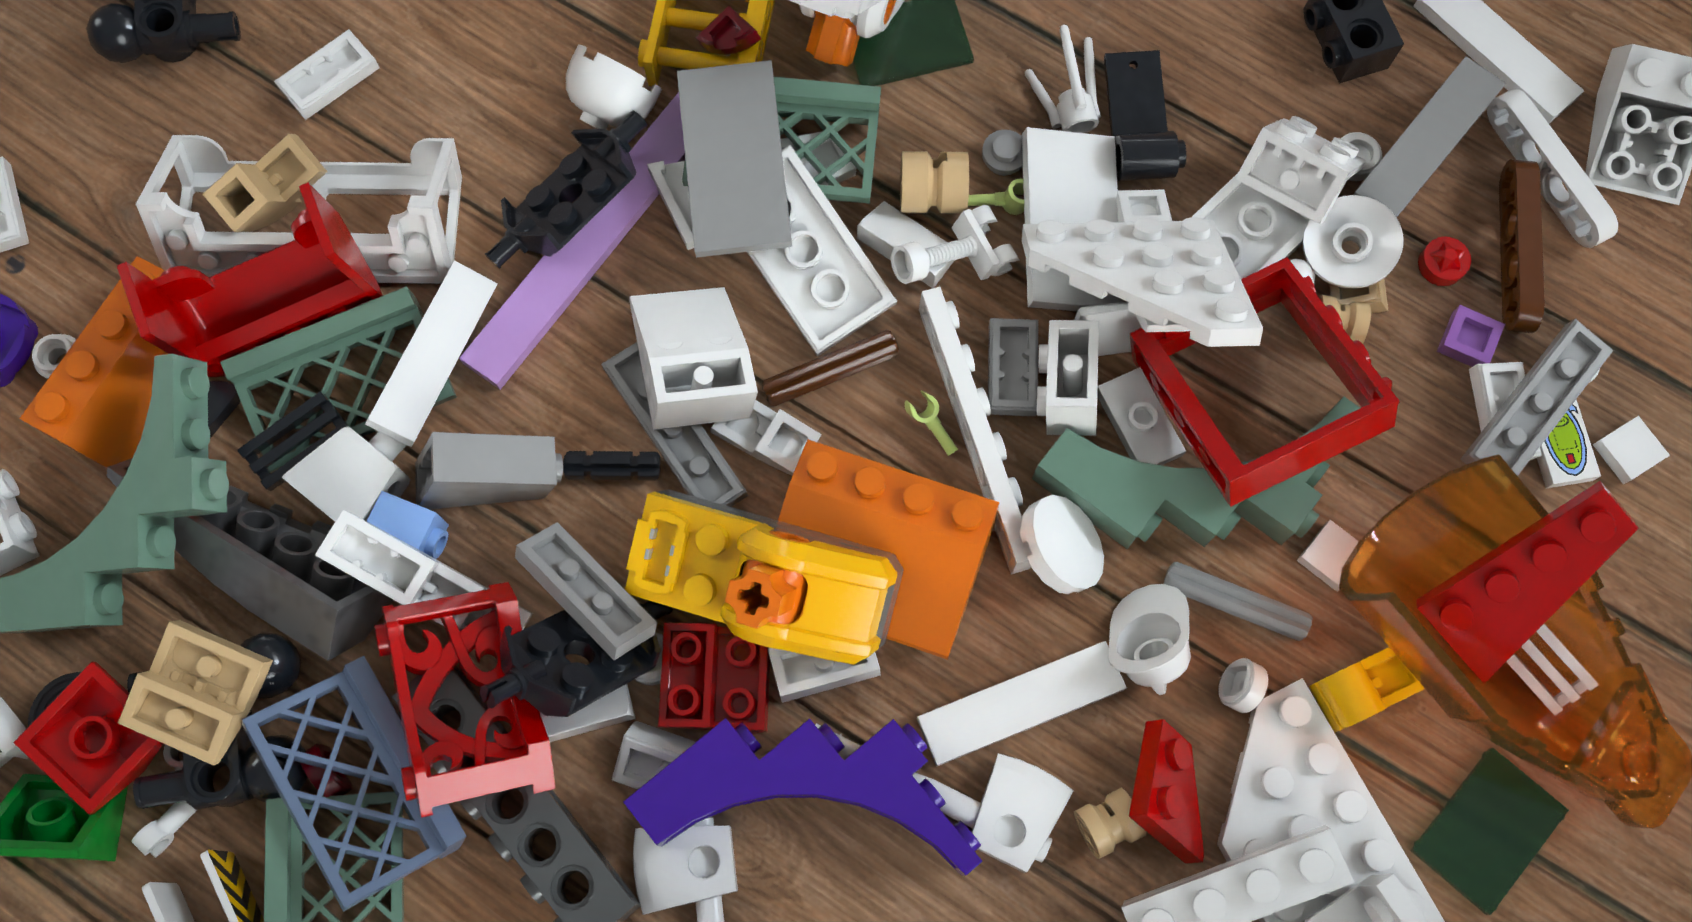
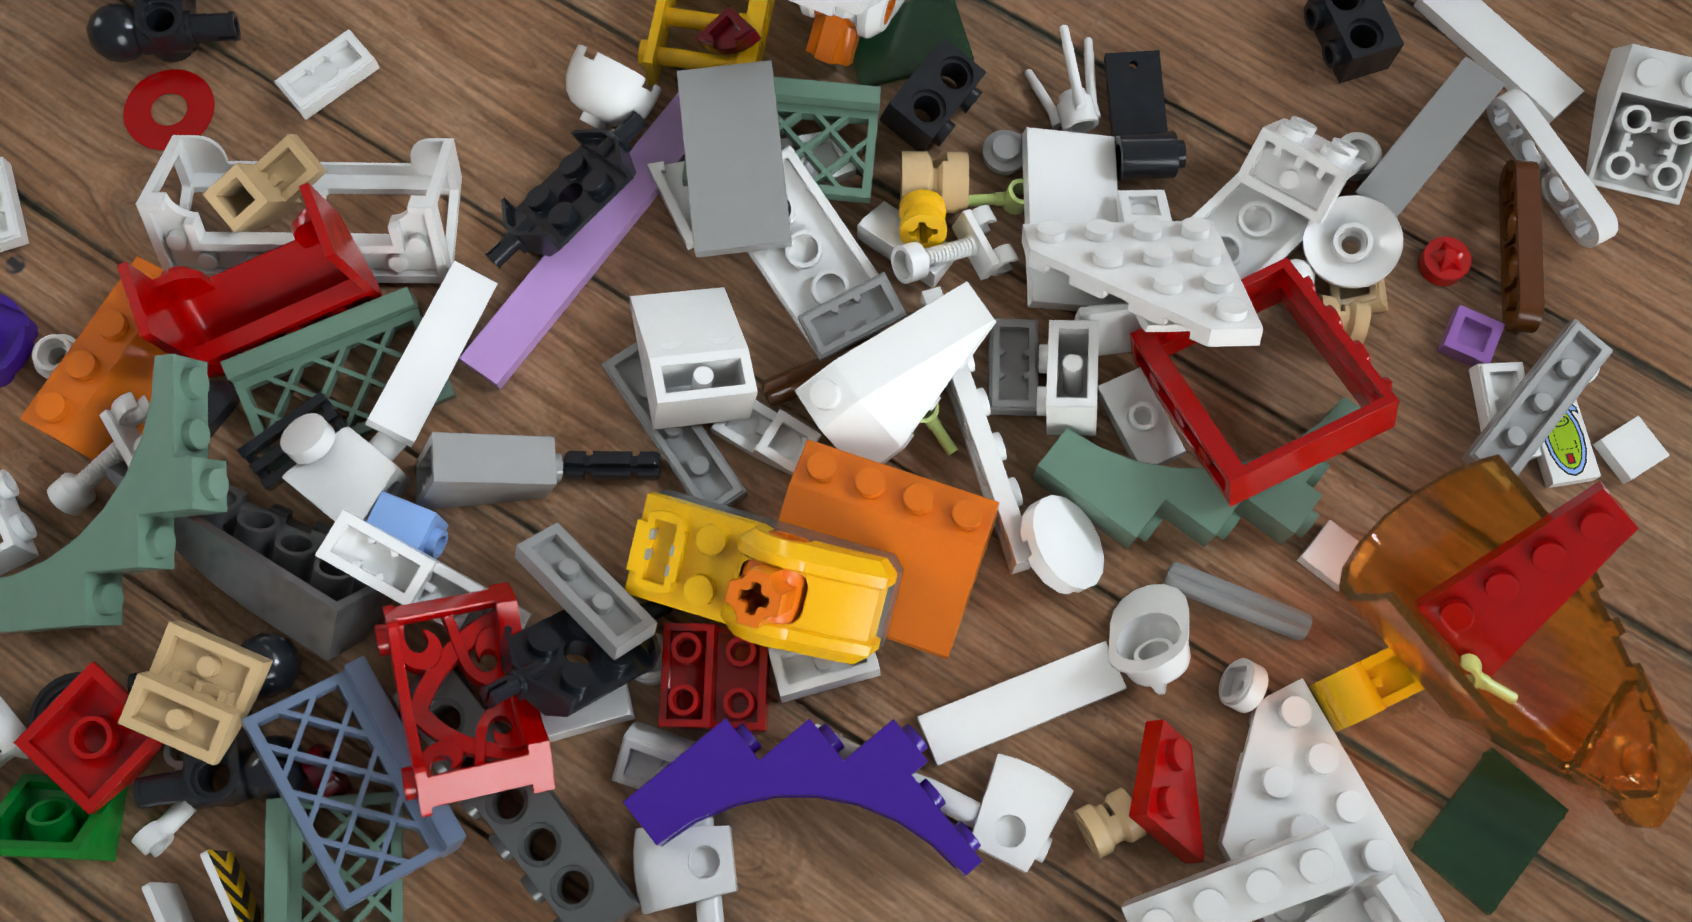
white tile [1506,623,1599,716] -> none
none -> white bar [47,392,150,516]
none -> red piece [123,69,215,150]
none -> white tile [280,413,335,464]
none -> white wedge [795,281,996,464]
none -> light grey plate [798,272,907,361]
none -> black brick [879,37,987,151]
none -> yellow wheel [899,189,947,249]
none -> yellowish green hand [1447,653,1518,705]

